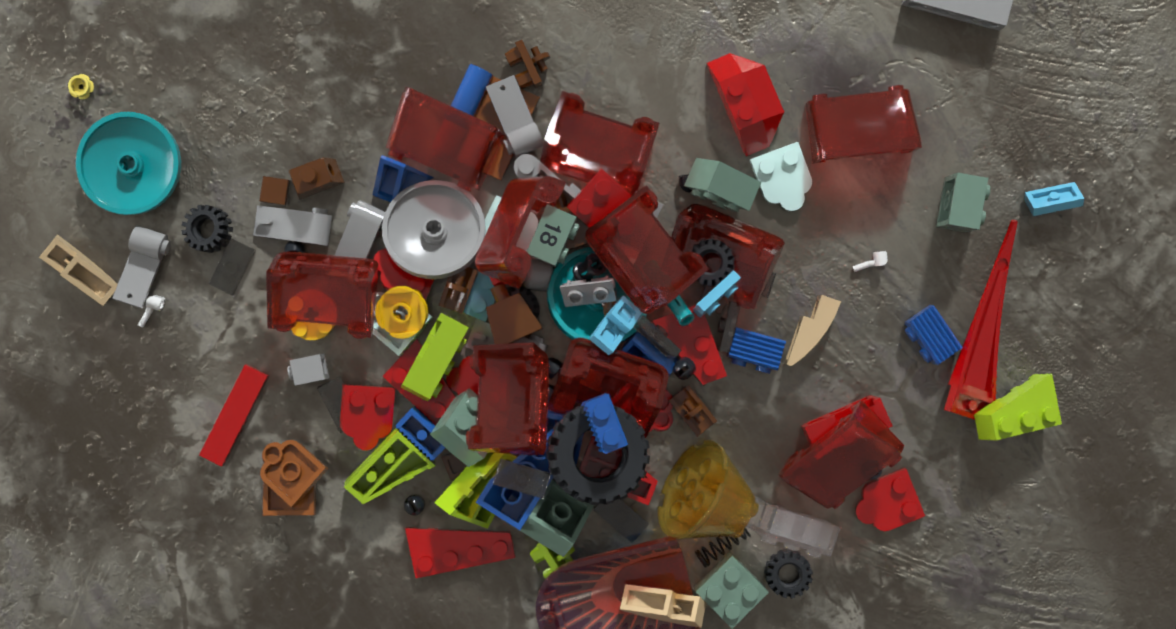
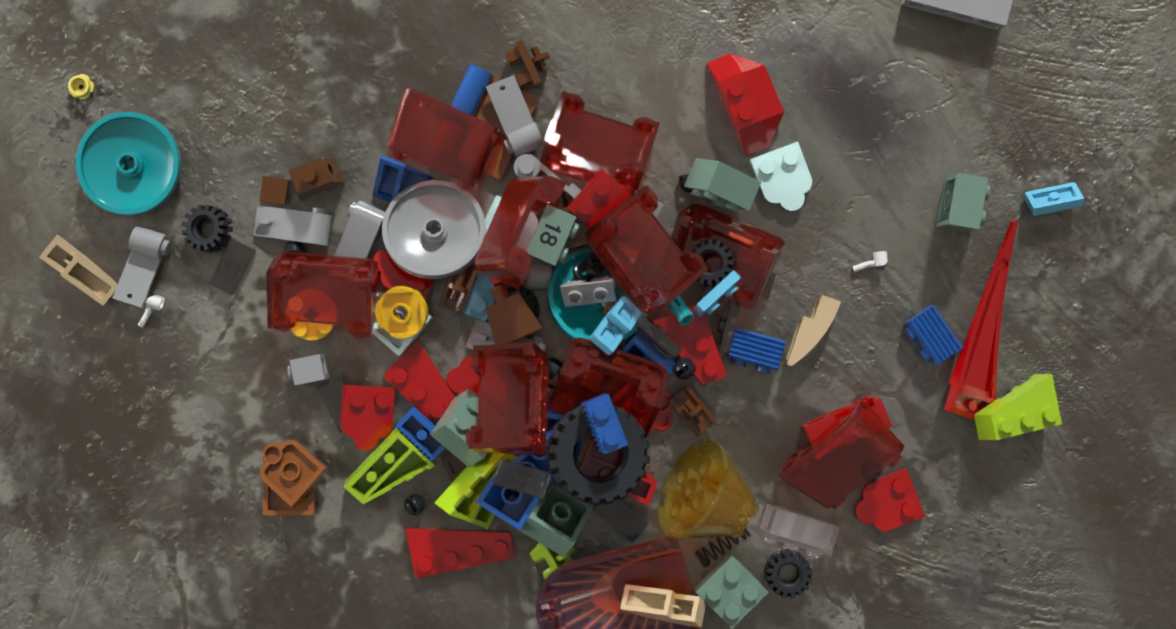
red tile [199,364,269,467] -> none
lime wedge [401,313,469,402] -> none
clear red windscreen [806,85,922,164] -> none

